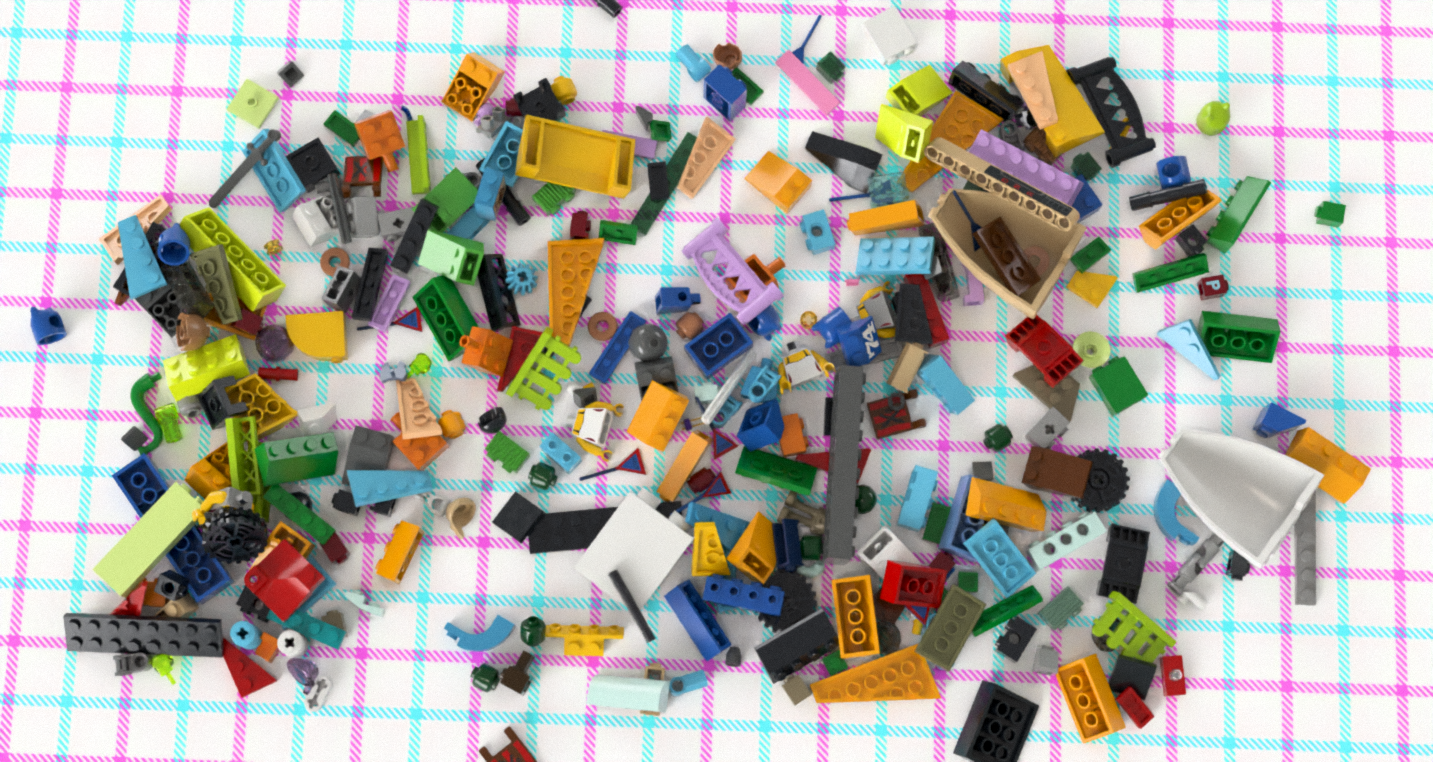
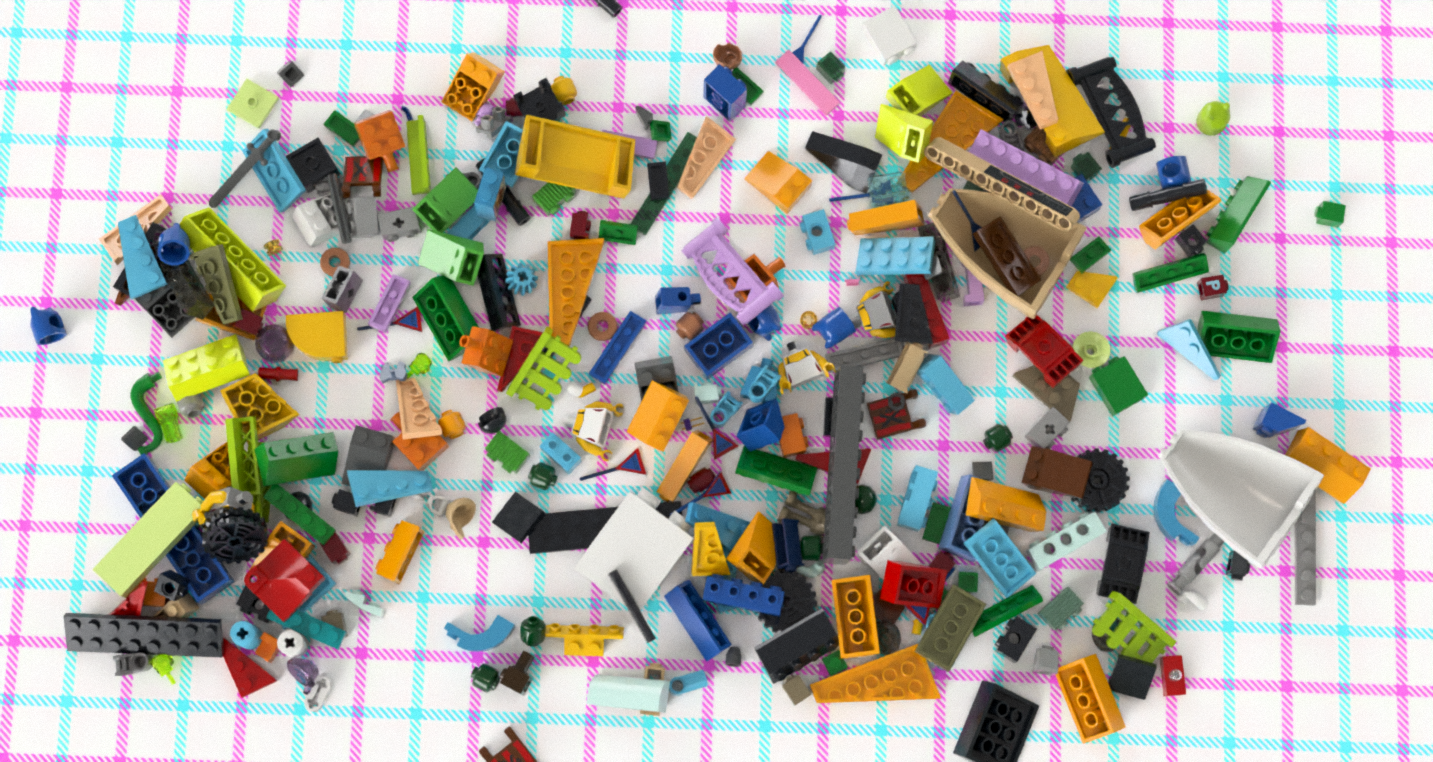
medium nougat cylinder [176,313,210,351] -> none
black panel [198,375,248,430] -> none
white slope [297,402,337,436] -> none
black plate [351,247,389,322] -> none
black plate [390,198,439,274] -> none
dark grey slope [572,387,598,408] -> none
dark grey cylinder [628,324,668,361] -> none
medium azure piece [675,44,712,82] -> none
white axle [701,350,756,425] -> none
blue slope [836,316,882,367] -> none
red plate [1115,686,1155,729] -> none

